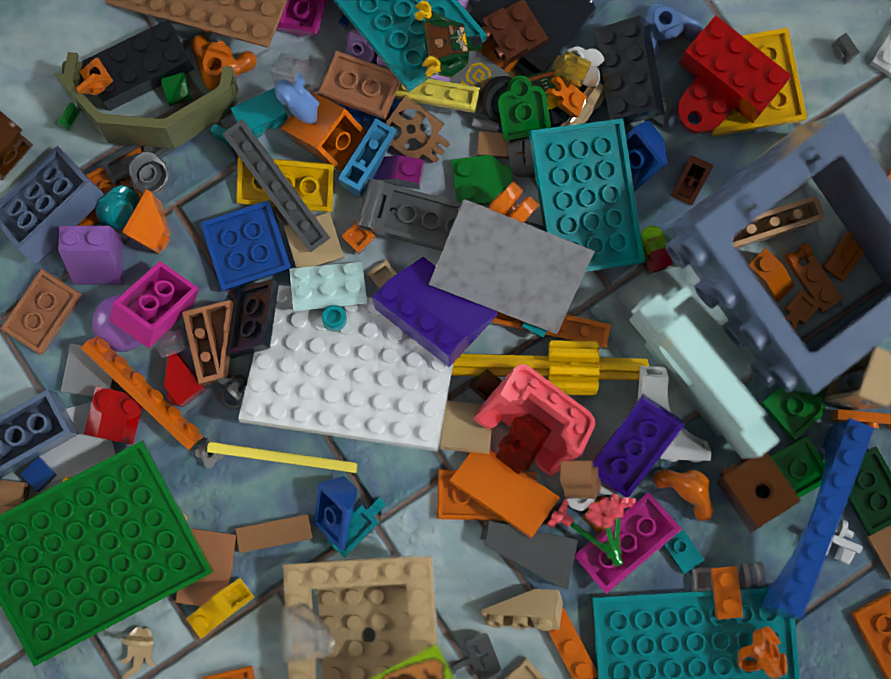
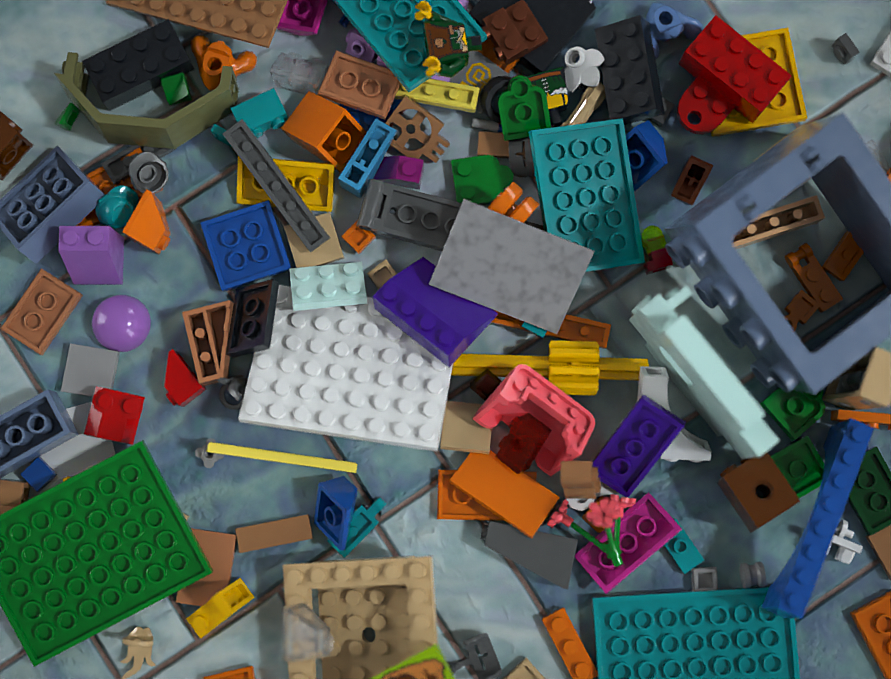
orange bracket [76,58,113,96] -> none
orange plate [81,336,204,451] -> none
dark pink brick [109,261,199,348] -> none
clear bracket [157,326,189,358] -> none
medium blue head [274,72,320,125] -> none
teal tile [321,305,347,331] -> none
tan slope [481,589,563,631] -> none
orange plate [545,76,587,118] -> none
clear yellow brick [552,50,592,89] -> none
orange head [653,469,714,521] -> none
orange plate [710,566,743,619] -> none
orange tile [738,627,787,679] -> none
orange slope [747,248,795,303] -> none

